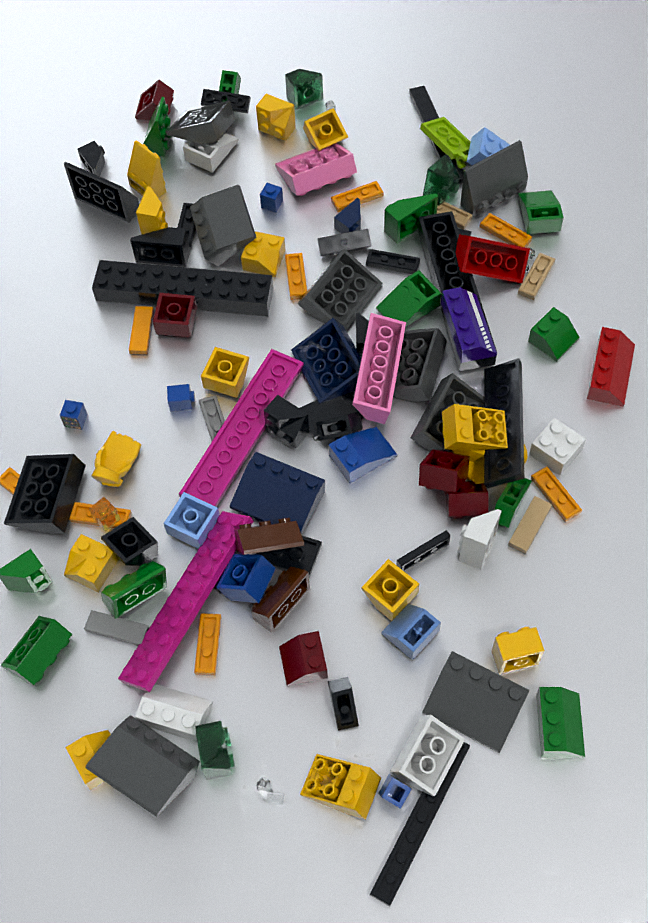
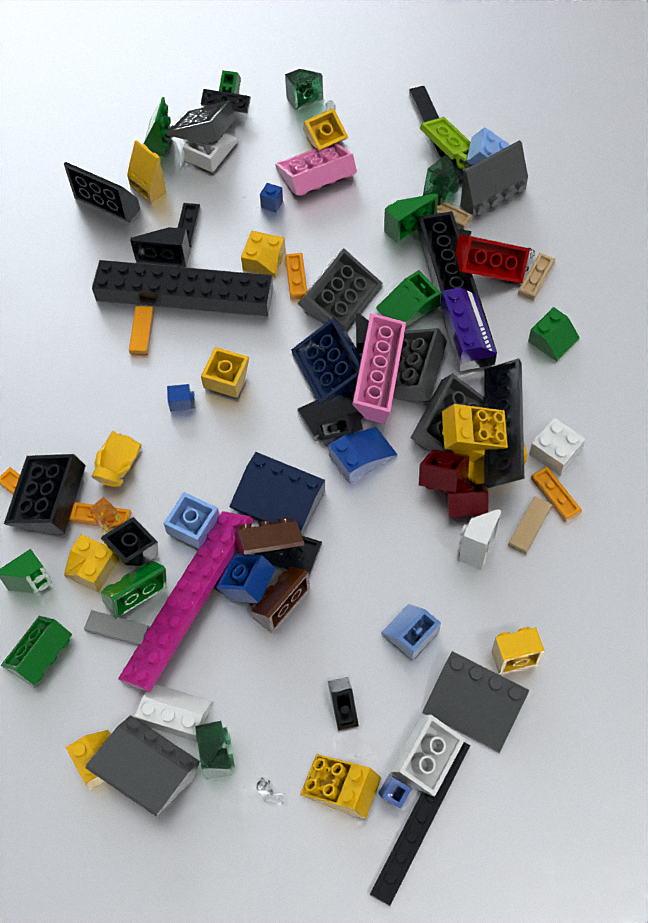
blue brick [60,400,88,430] -> none
black slope [77,140,105,176] -> none
dark red slope [135,79,174,120] -> none
yellow slope [136,186,168,235] -> none
dark red brick [153,293,197,338] -> none
dark pink plate [179,349,304,507] -> none
dark grey slope [190,185,257,267] -> none
light orange tile [194,613,222,675] -> none
light grey tile [199,395,225,441] -> none
yellow slope [256,93,296,141] -> none
black slope [264,395,309,448] -> none
dark red slope [279,631,328,687] -> none
black tile [317,229,372,256] -> none
light orange tile [331,181,384,212] -> none
dark blue slope [334,198,361,234] -> none
yellow slope [361,559,420,621] -> none
black tile [366,249,420,274] -> none
black tile [396,530,451,571] -> none
light orange tile [479,213,532,247] -> none
green slope [494,478,532,528] -> none
green slope [518,190,564,234] -> none
green slope [536,687,585,758] -> none
red slope [587,327,635,407] -> none

